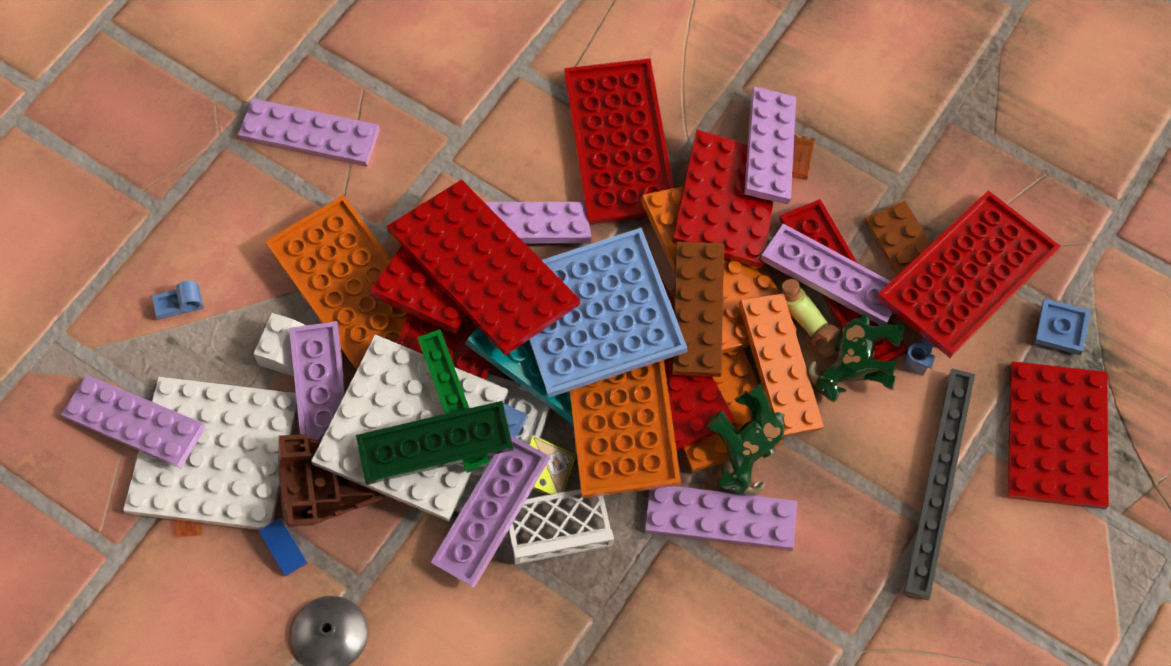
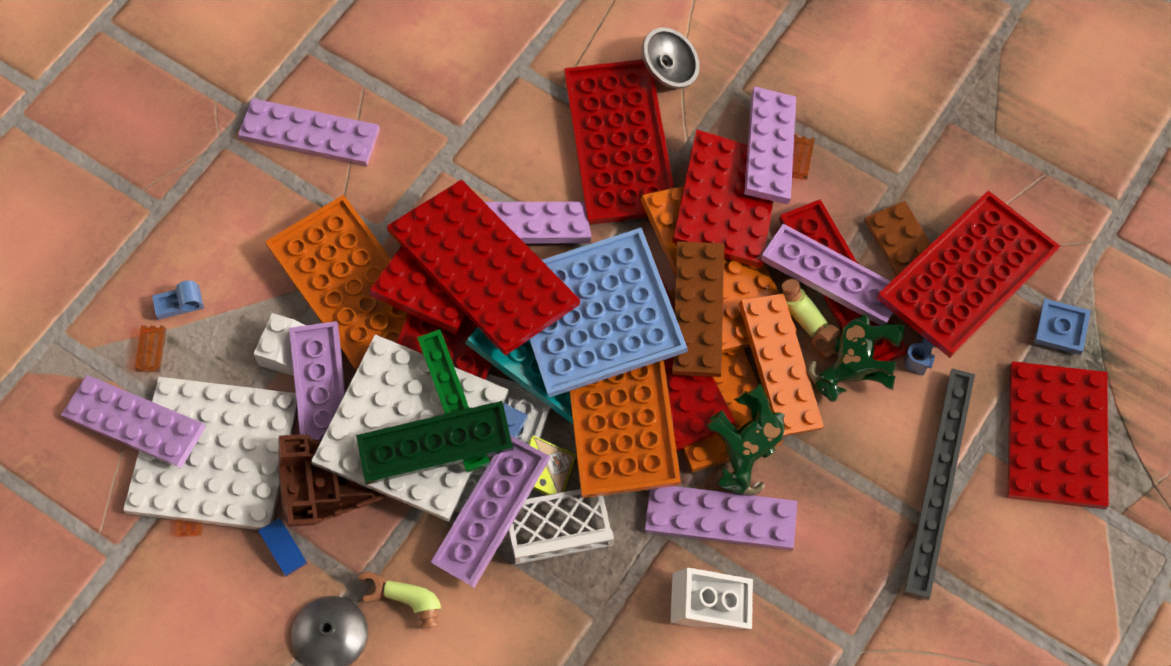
none -> clear orange tile [135,325,166,372]
none -> piece [358,572,441,629]
none -> flat silver dish [642,27,699,89]
none -> white slope [671,568,753,630]

